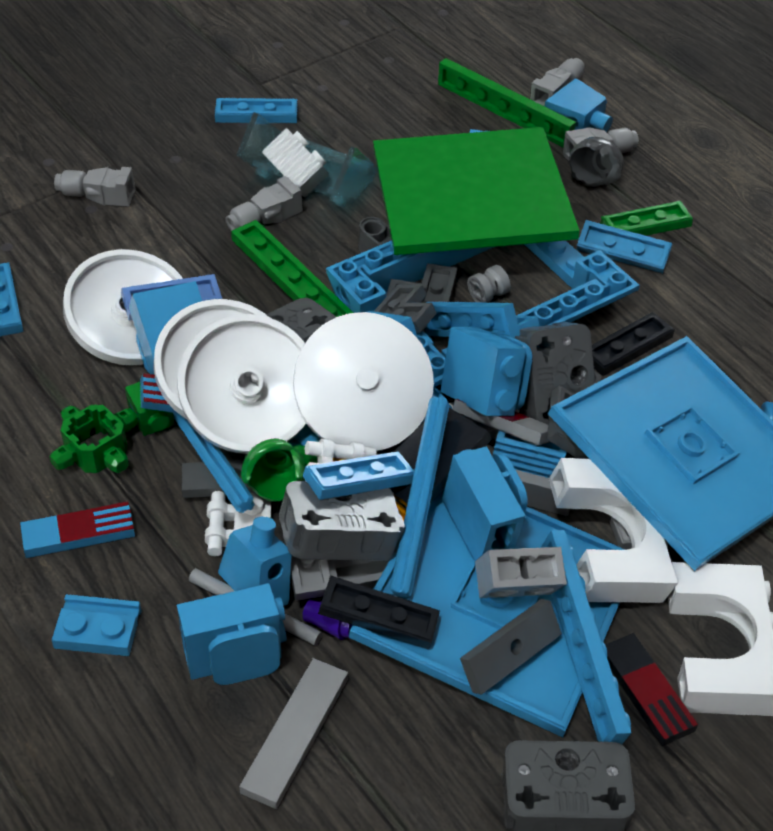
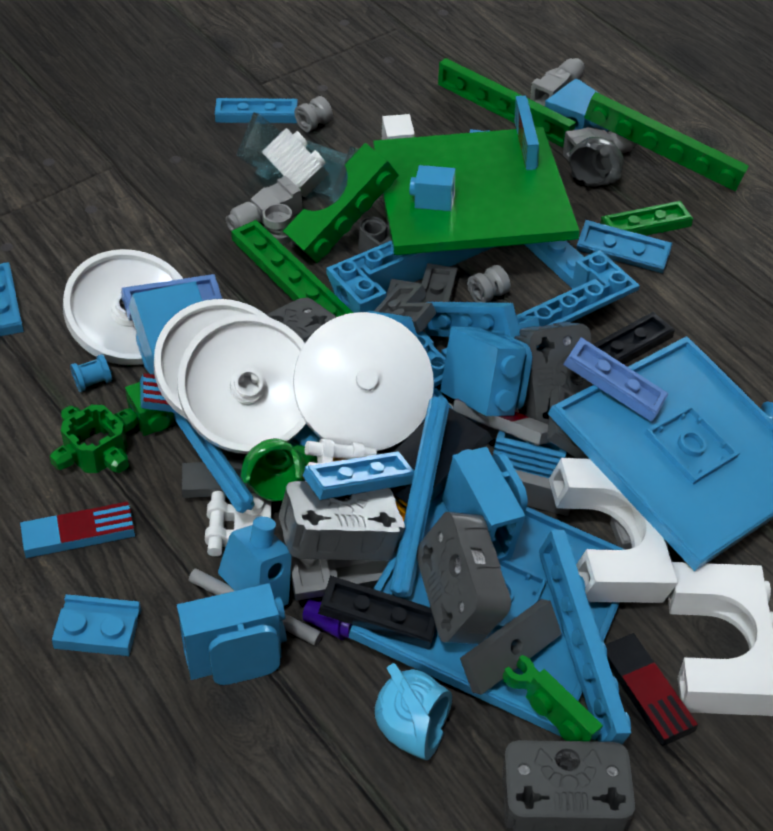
light grey piece [54,167,136,206] -> none
light grey tile [239,658,348,810] -> none
light grey brick [475,547,567,598] -> none
none -> dark azure bush [70,354,112,392]
none -> light grey wheel [262,203,292,245]
none -> green arch [283,143,399,263]
none -> light grey wheel [294,96,333,132]
none -> medium azure helmet [375,663,452,760]
none -> white panel [382,114,415,140]
none -> dark azure brick [409,165,455,211]
none -> dark grey axle [417,512,511,644]
none -> green plate [502,655,603,742]
none -> dark azure tile [514,96,539,170]
none -> medium blue tile [563,337,669,422]
none -> green plate [584,92,749,191]

